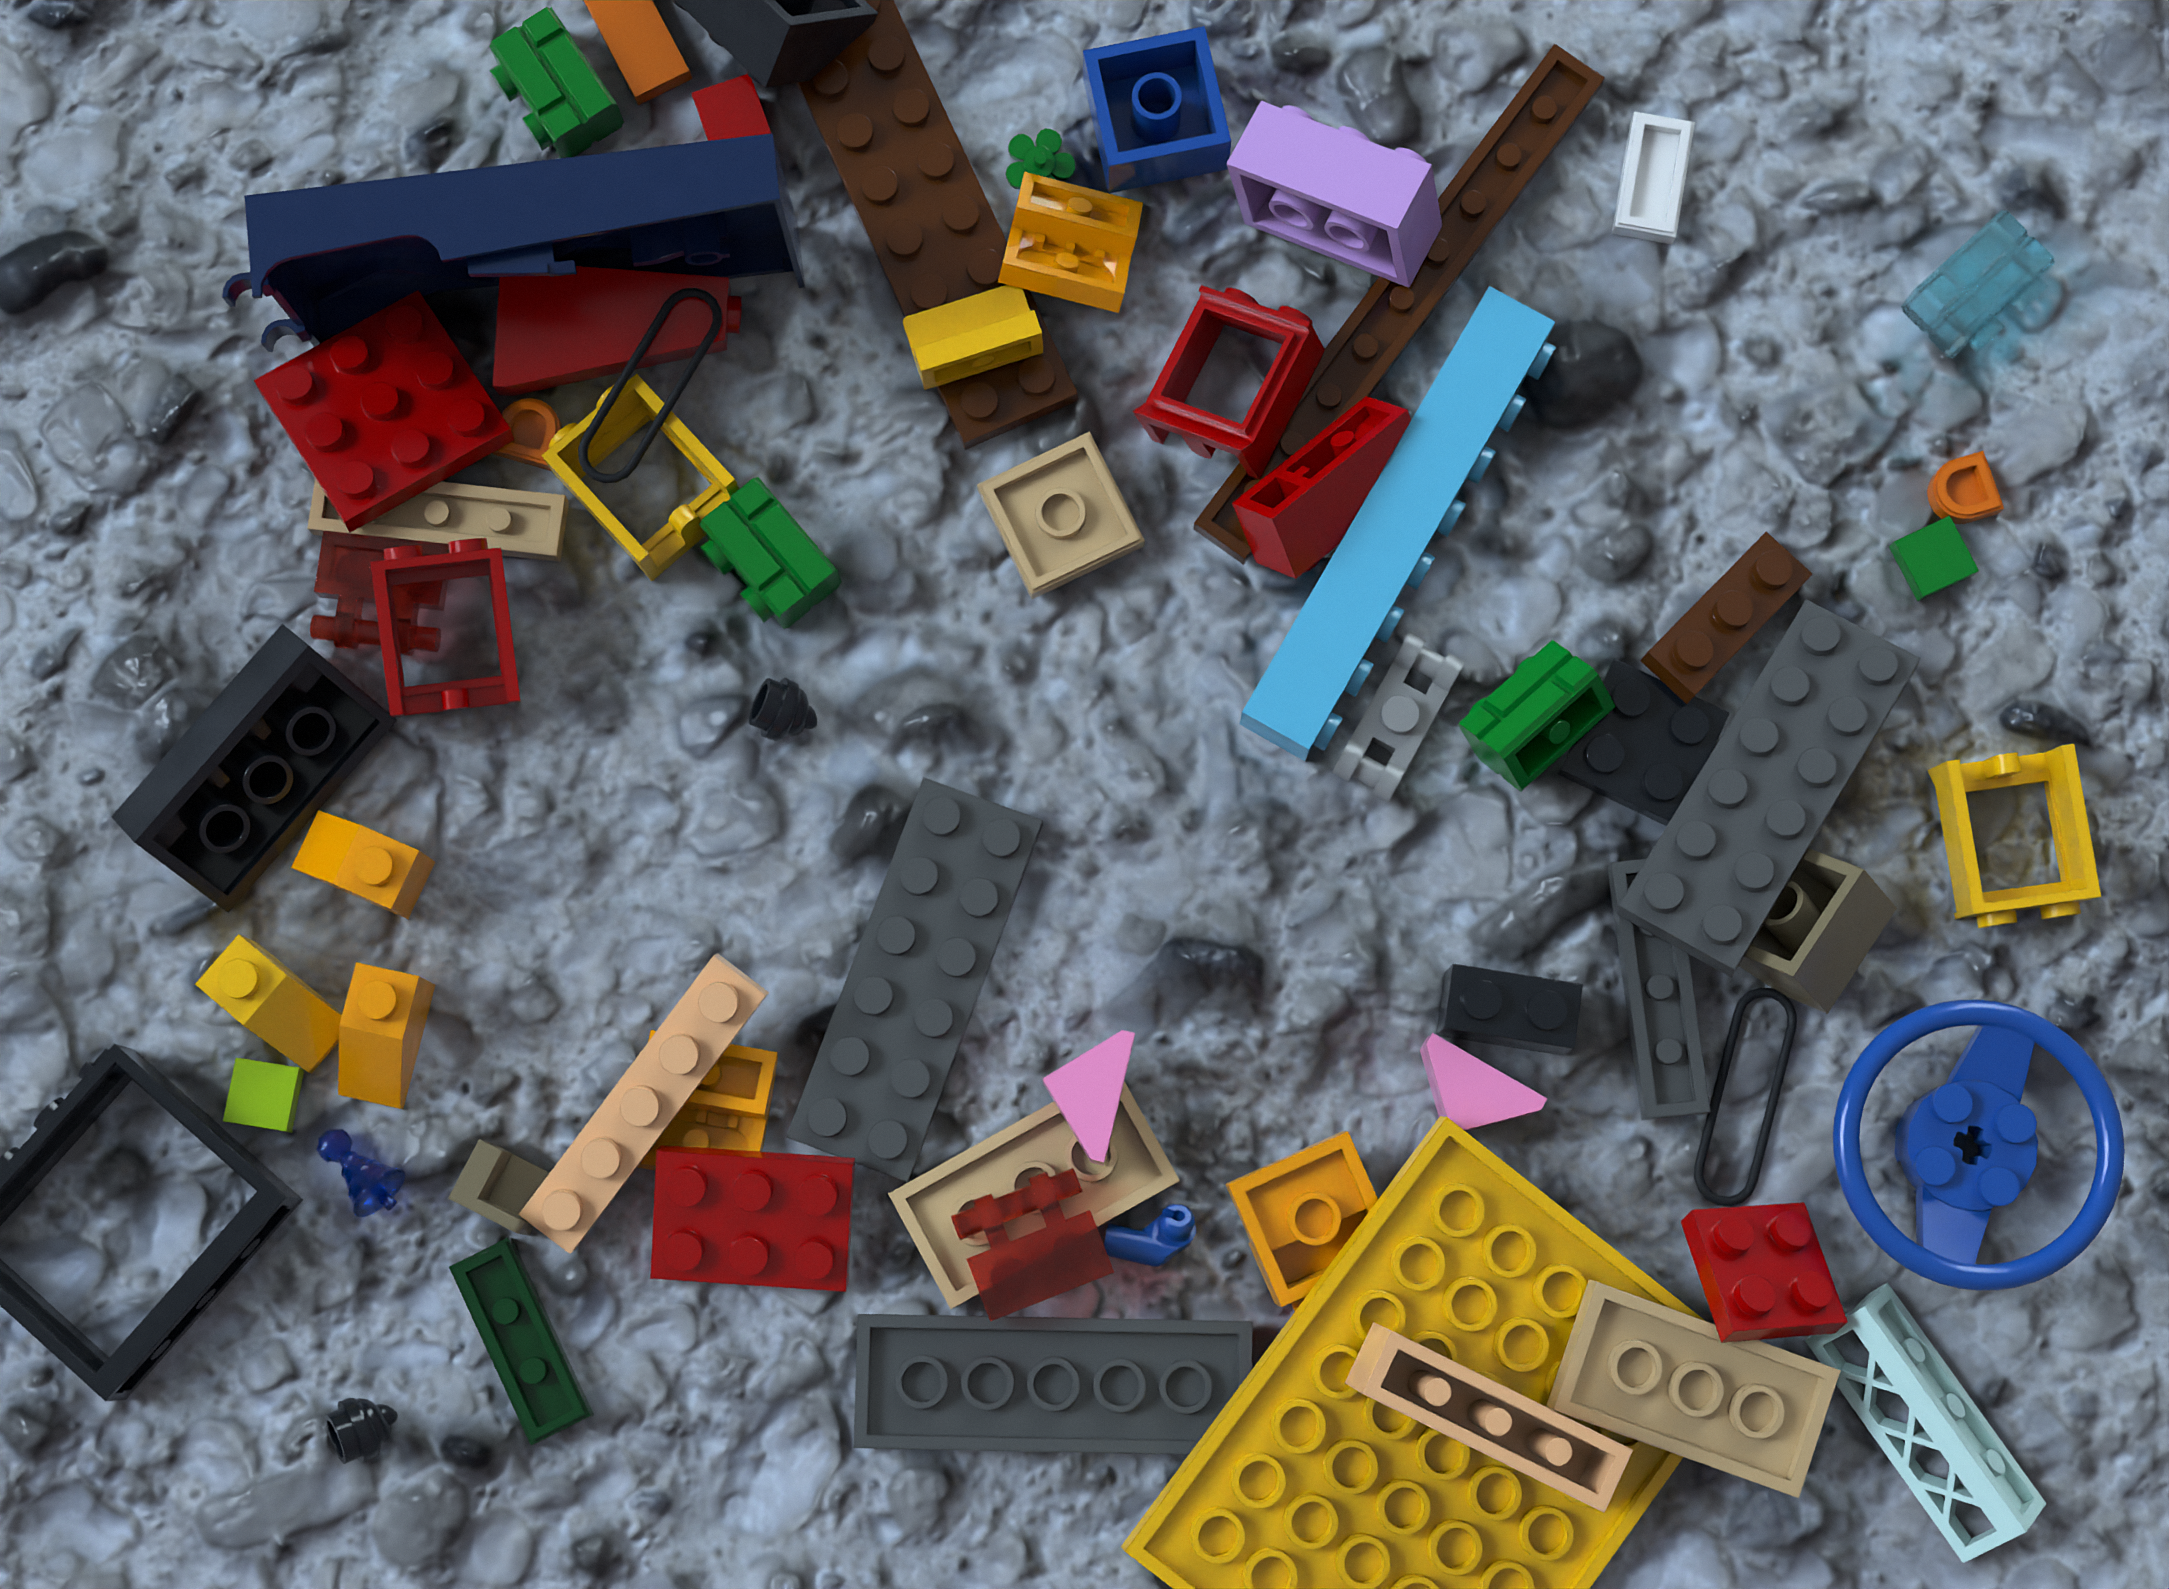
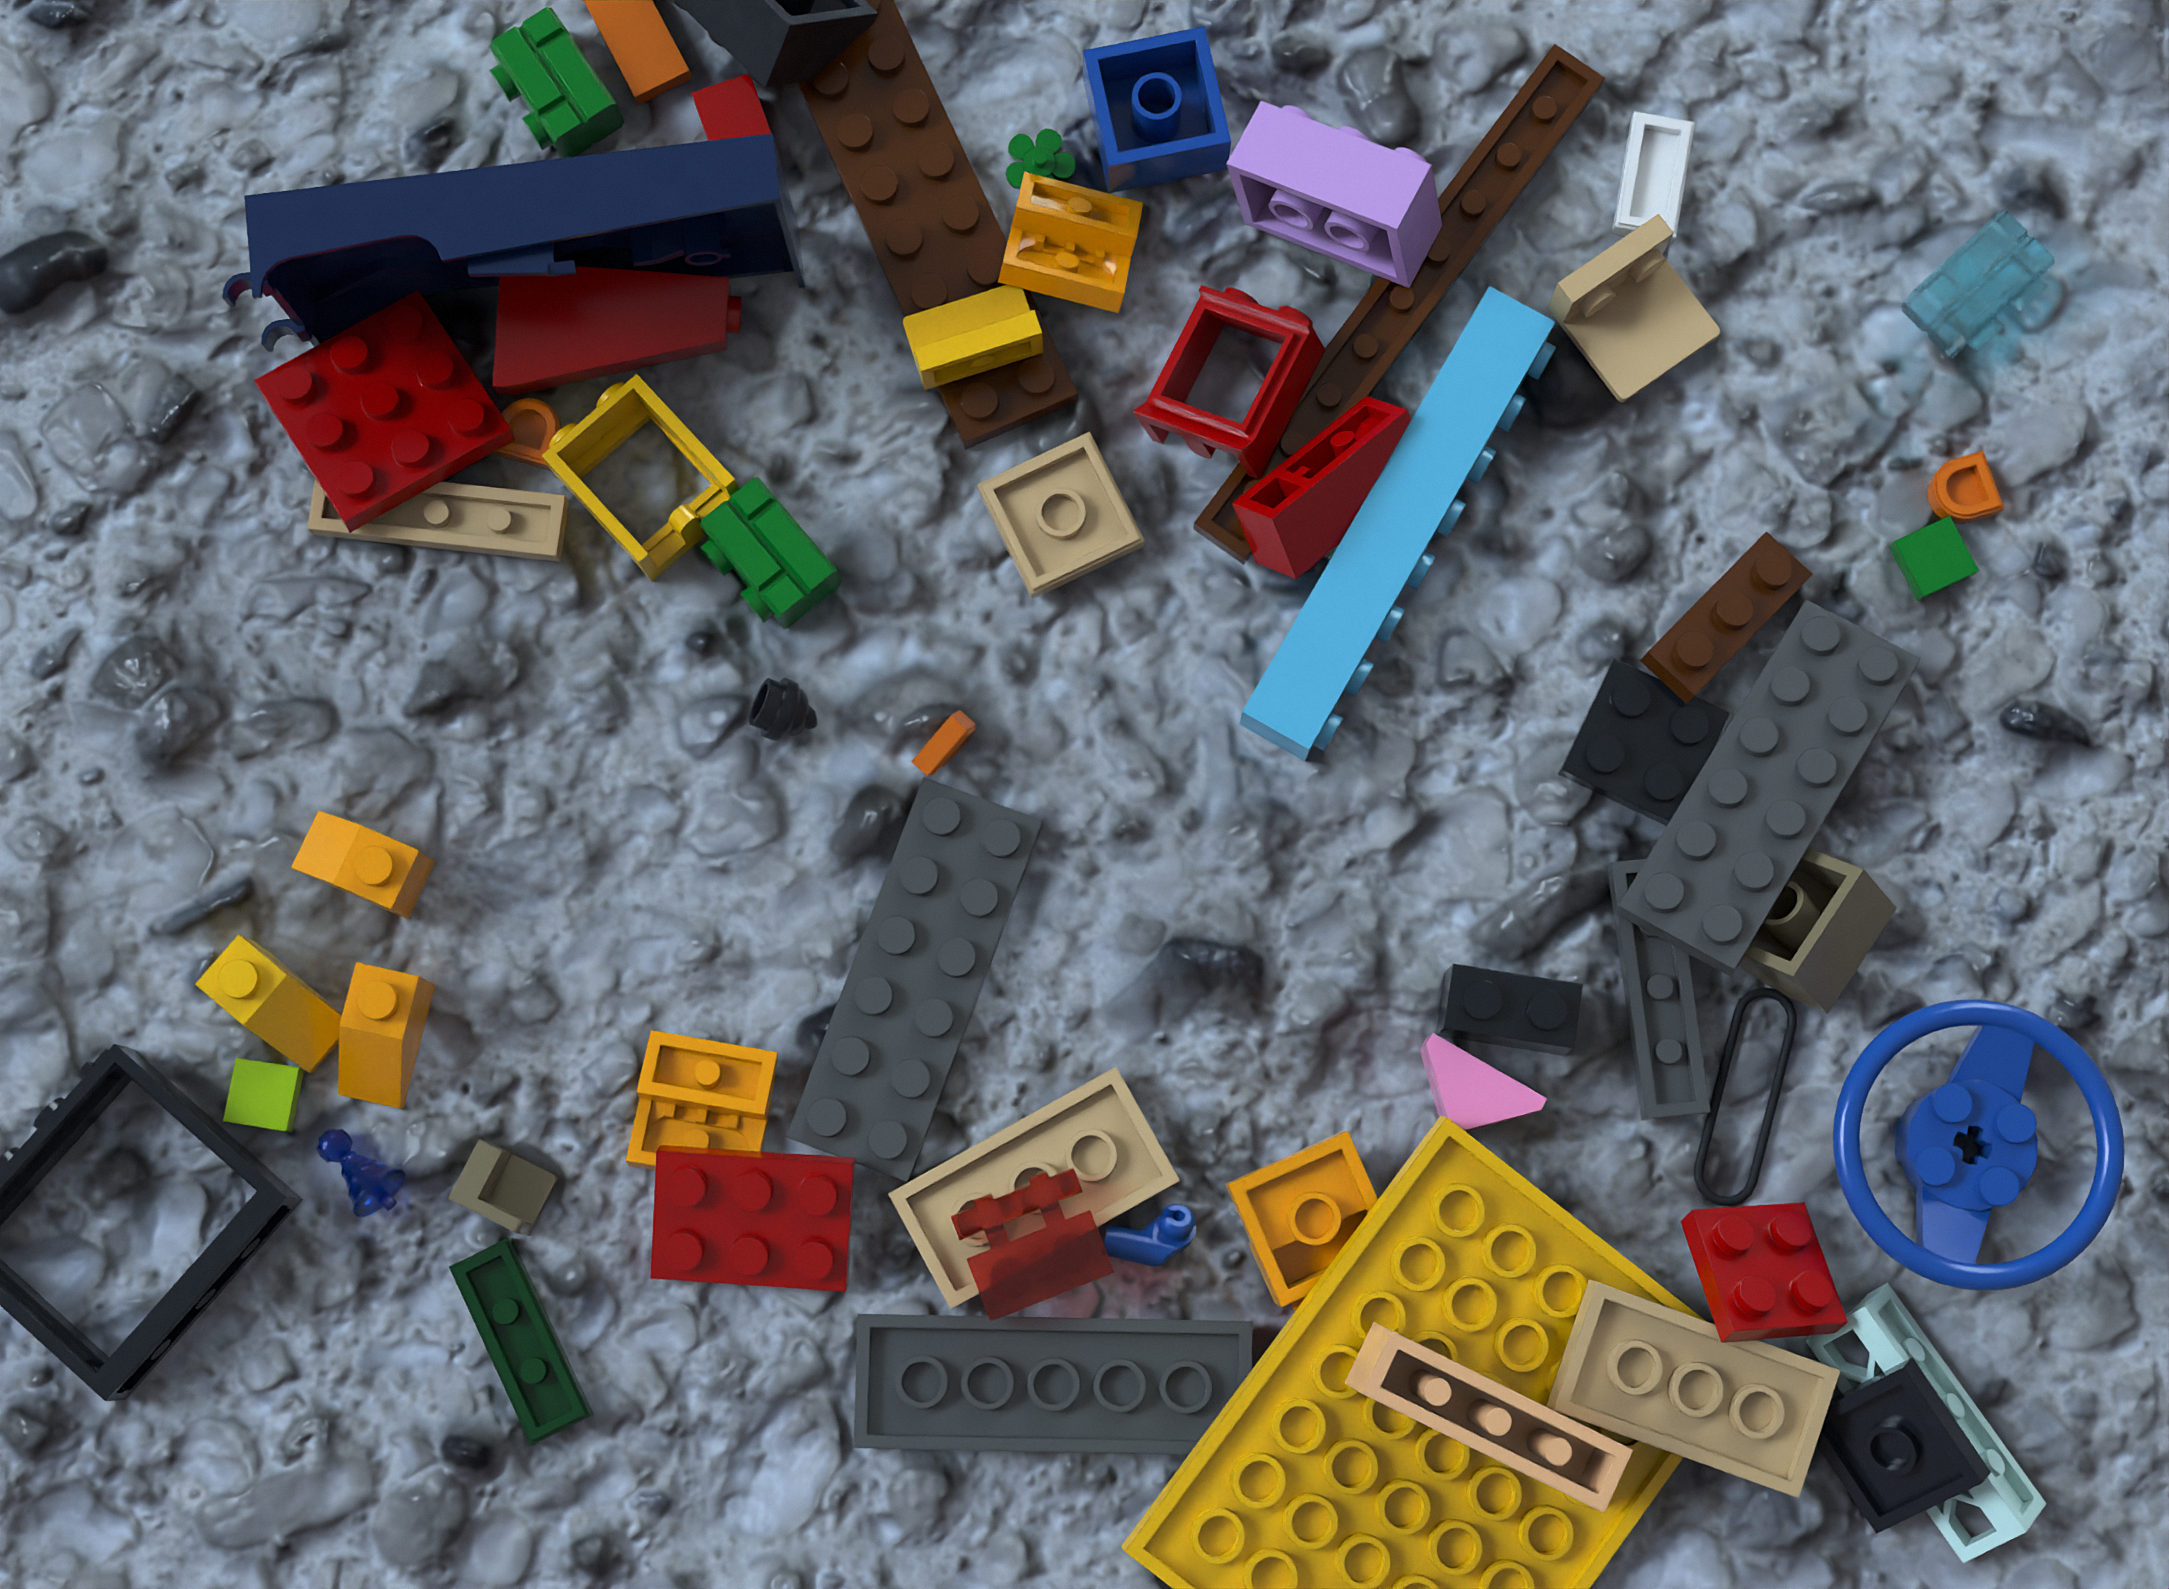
black slope [111,624,397,913] -> none
clear red plate [310,531,450,656] -> none
black plate [325,1398,398,1464] -> none
red window [370,538,521,718] -> none
light nougat plate [518,953,769,1254] -> none
black piece [578,288,722,483] -> none
bright pink slope [1042,1030,1135,1166] -> none
light grey plate [1332,632,1465,803] -> none
green brick [1458,640,1615,792] -> none
yellow window [1927,744,2101,928] -> none
none -> orange tile [911,709,977,776]
none -> tan bracket [1547,213,1720,403]
none -> black plate [1816,1357,1991,1534]

